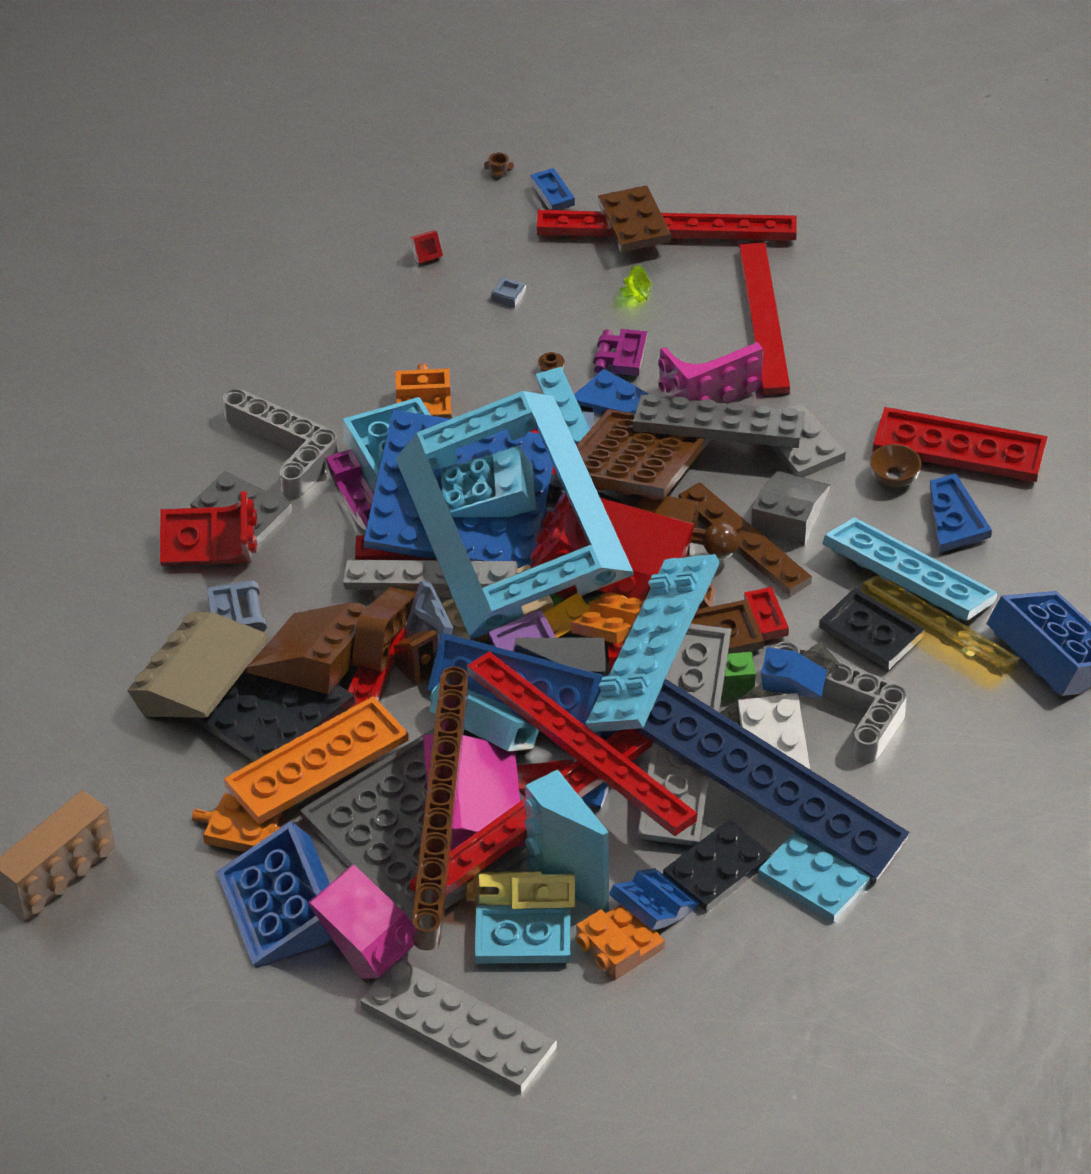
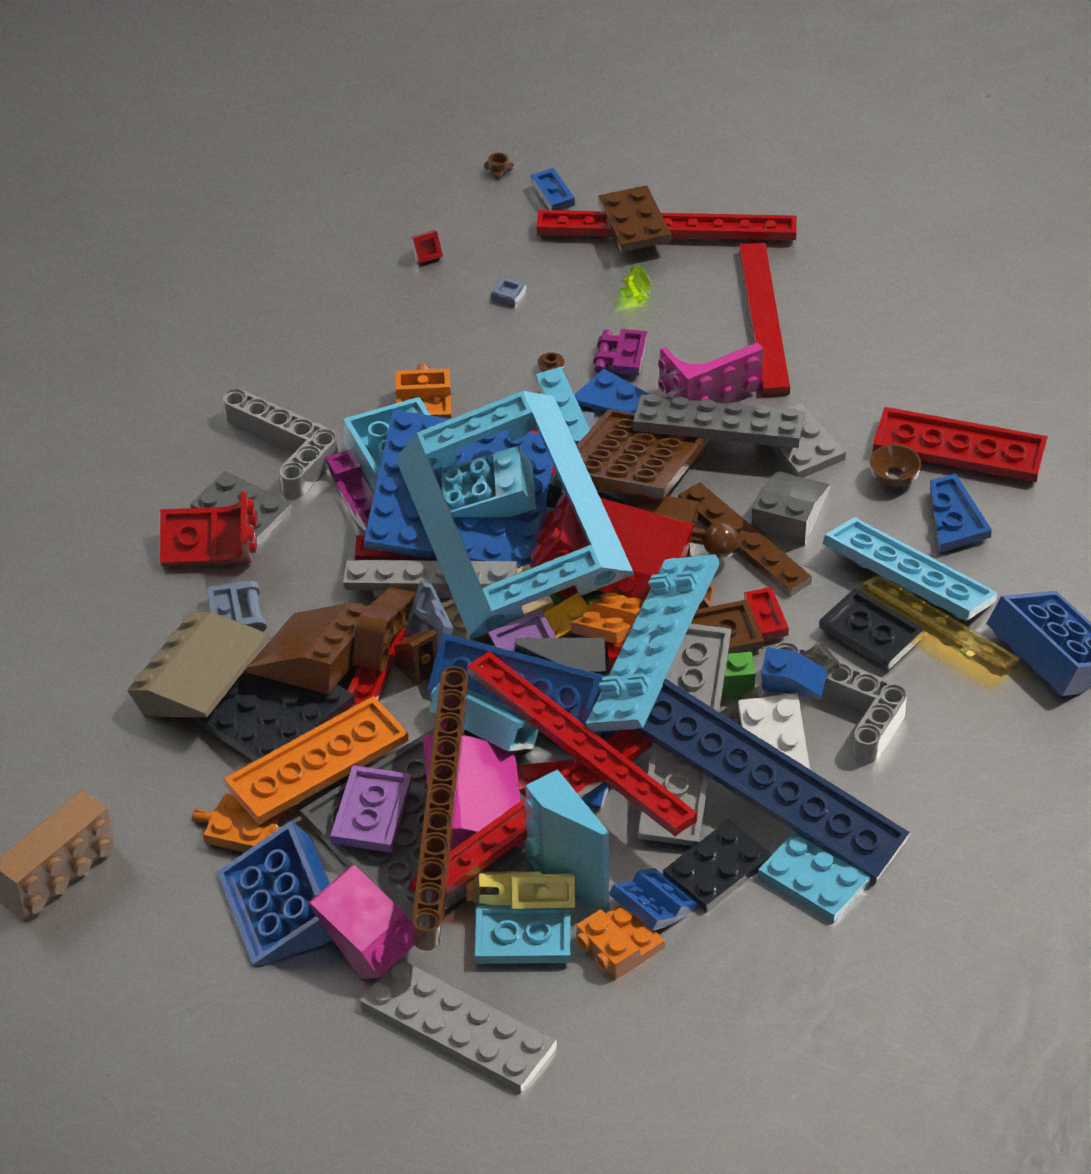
none -> medium lavender plate [330,765,412,852]

